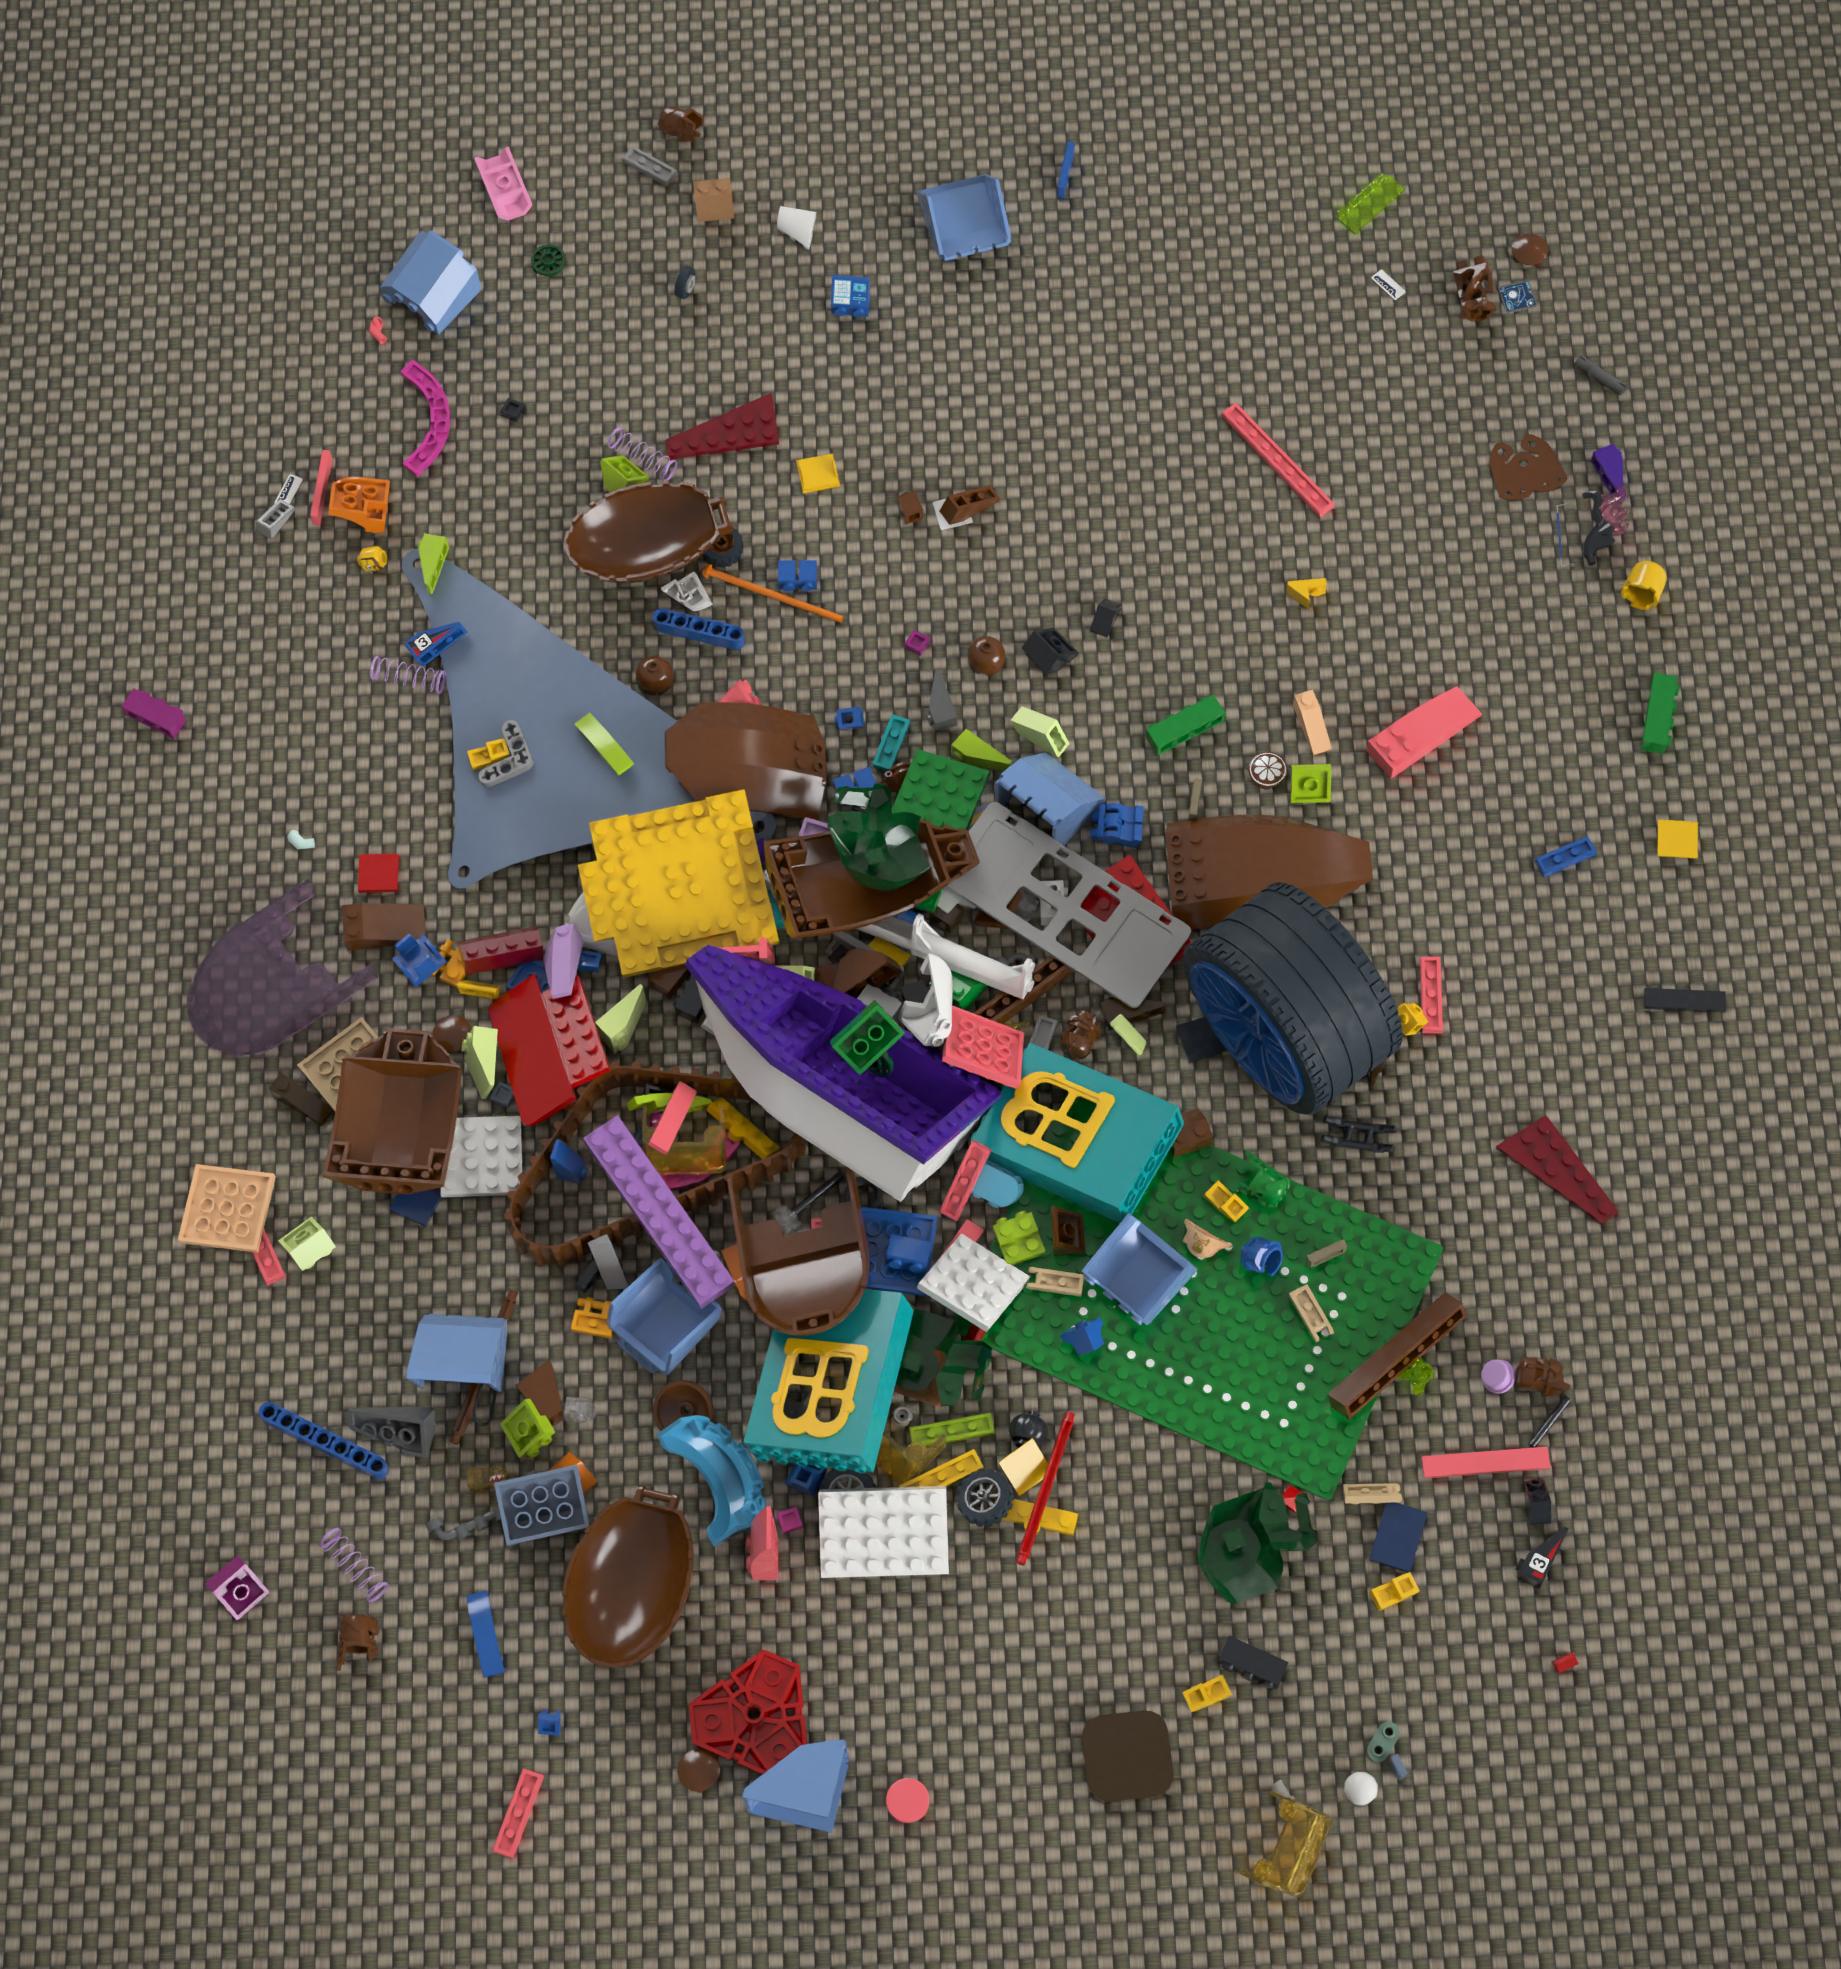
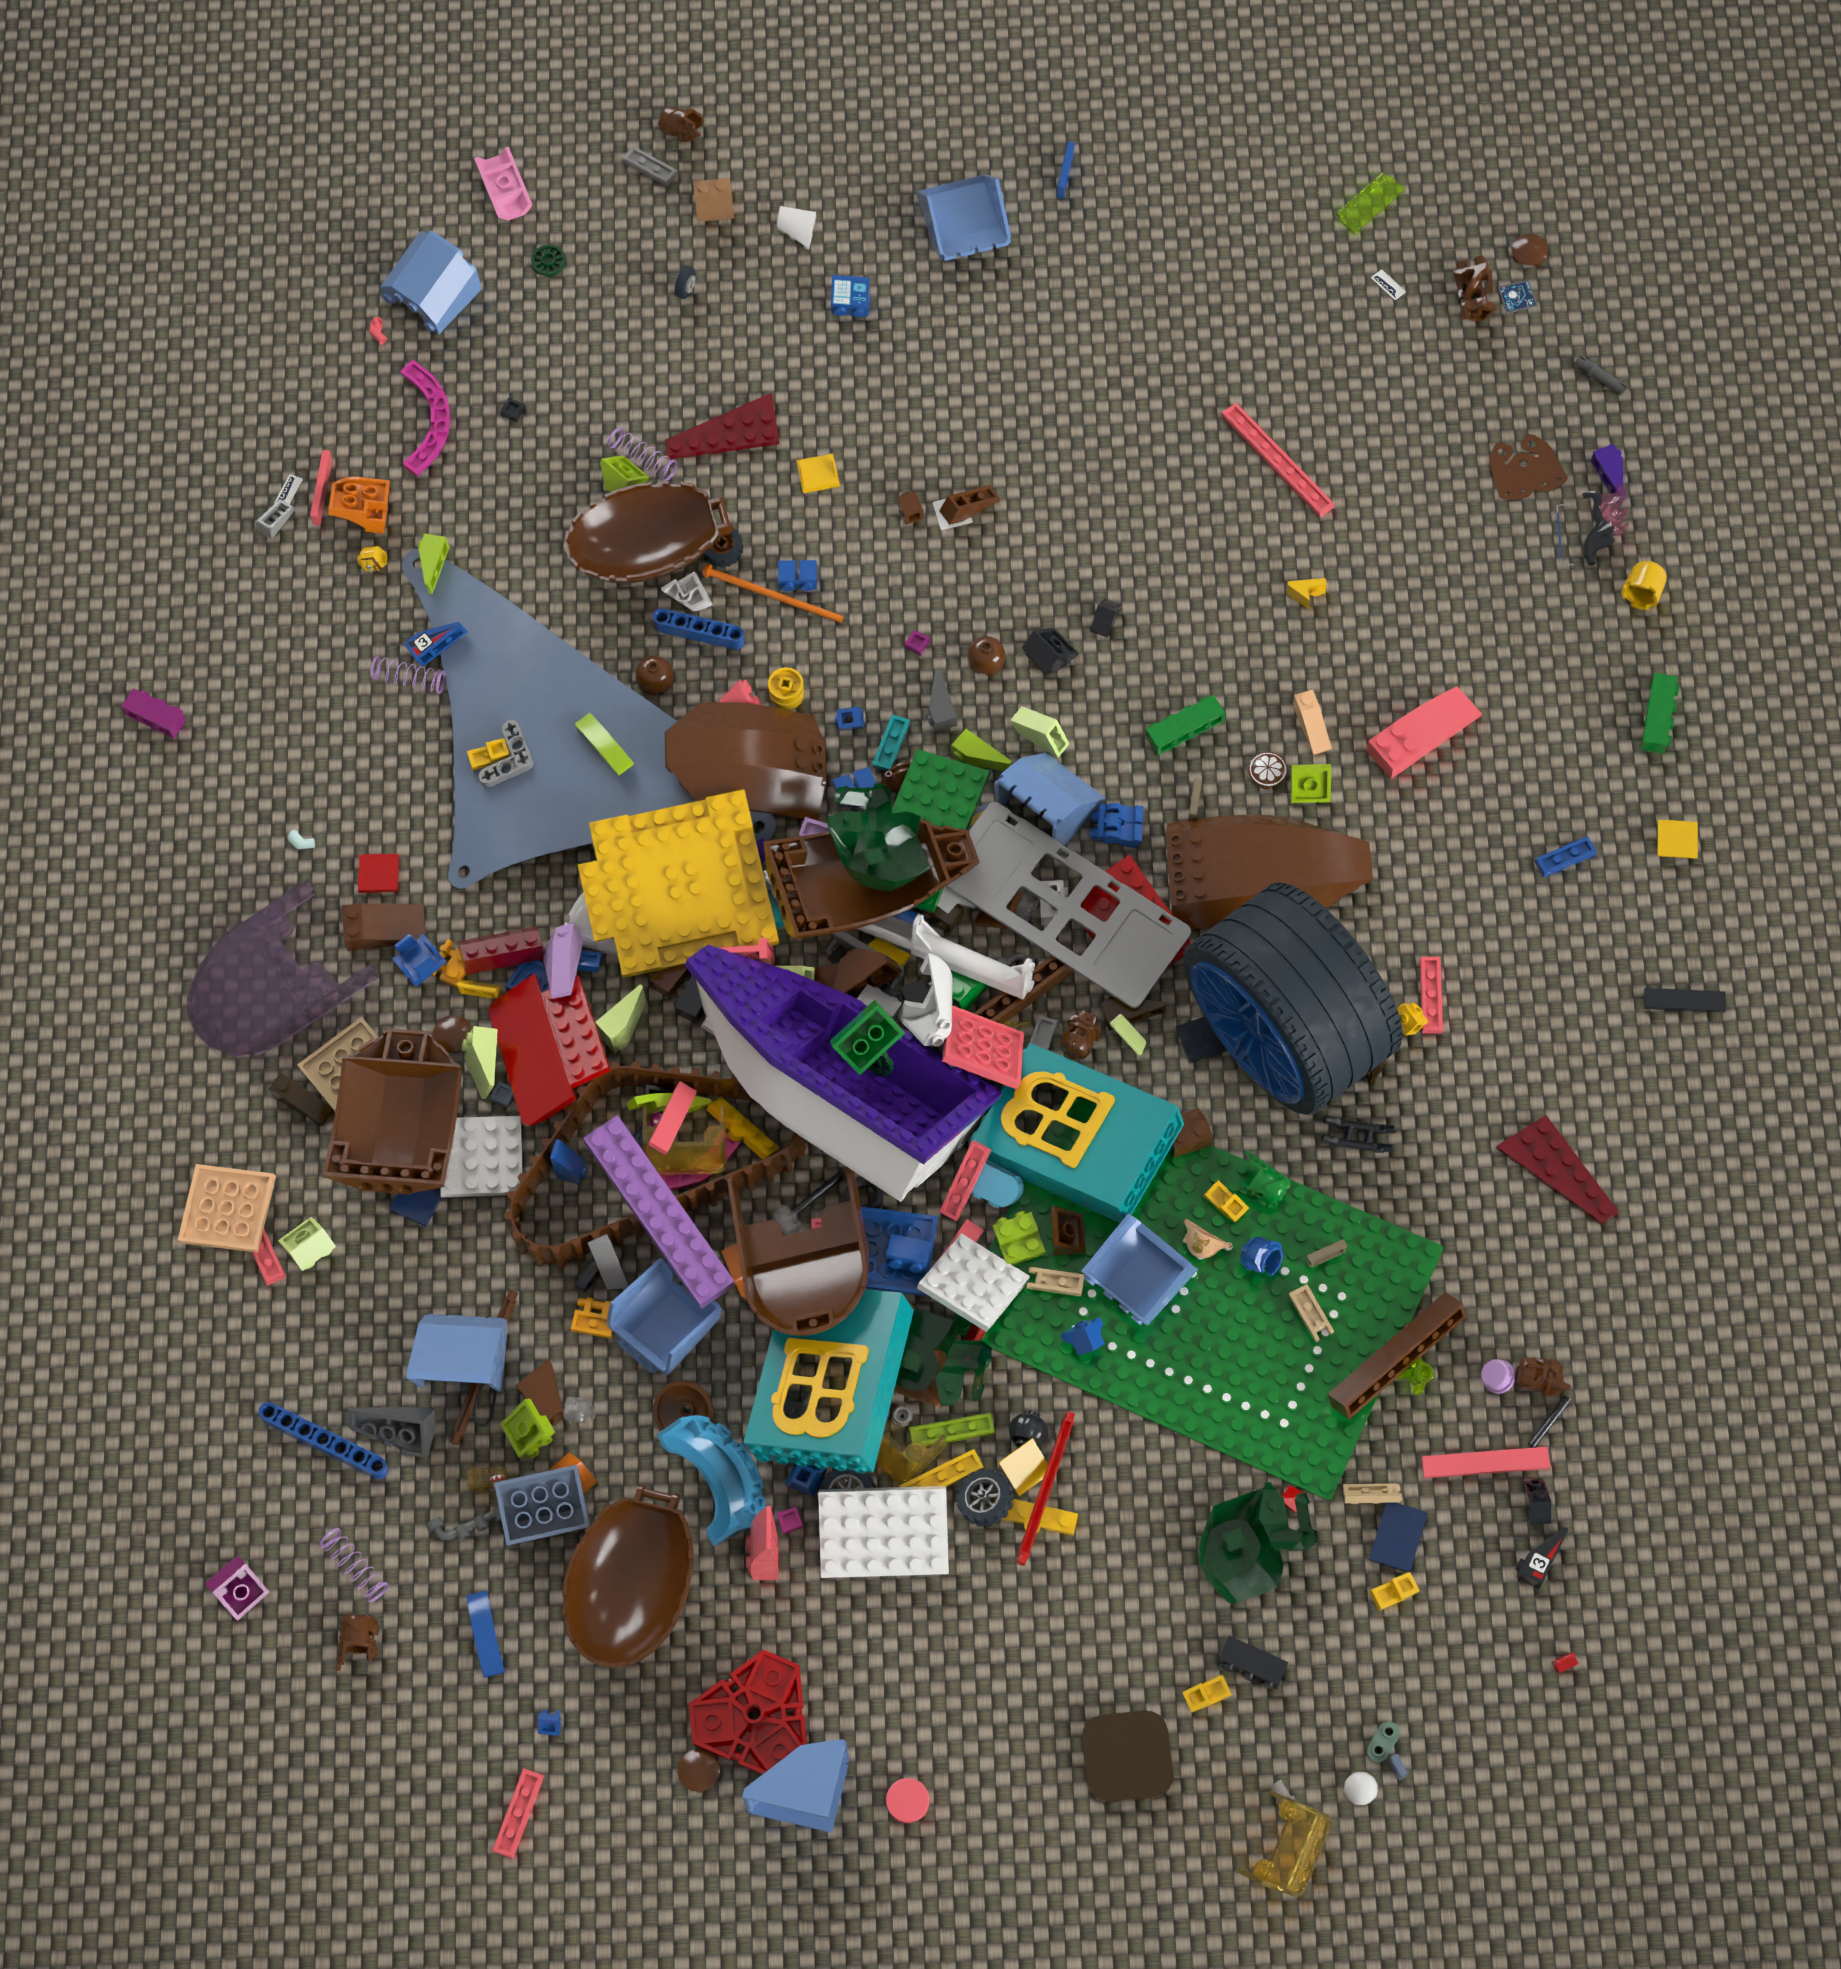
none -> yellow wheel [768,667,804,710]

